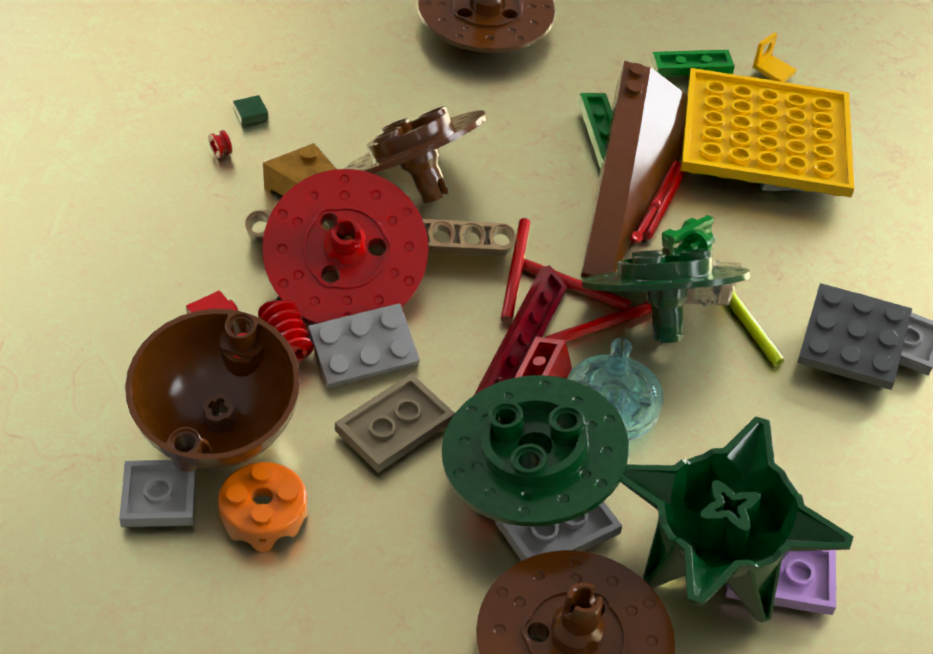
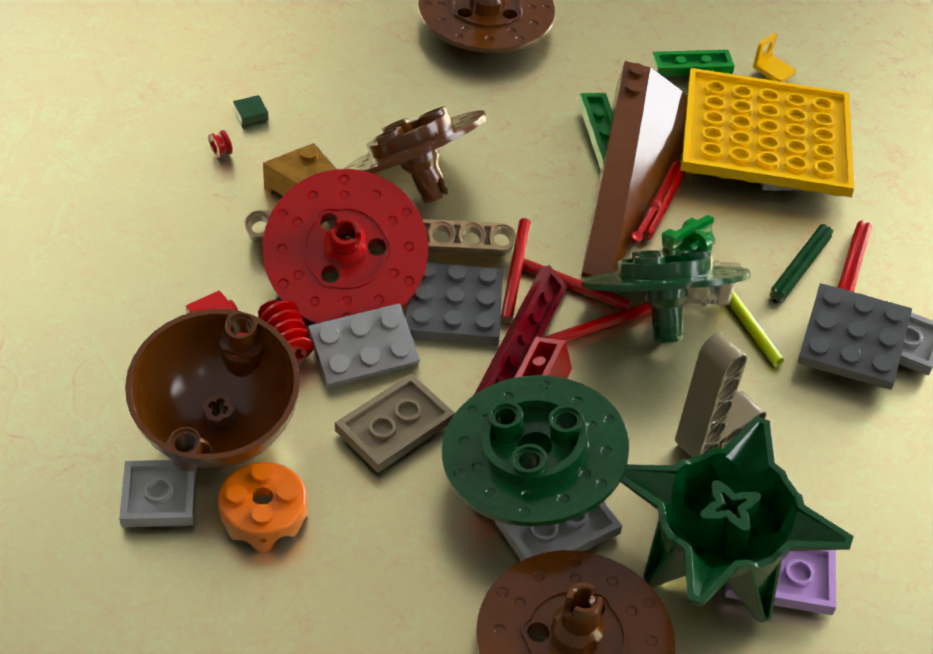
clear light blue piece [567,338,663,440] -> none
none -> dark grey plate [406,263,503,346]
none -> dark tan beam [675,333,767,457]
none -> dark green axle [769,224,834,302]
none -> red axle [838,220,872,292]

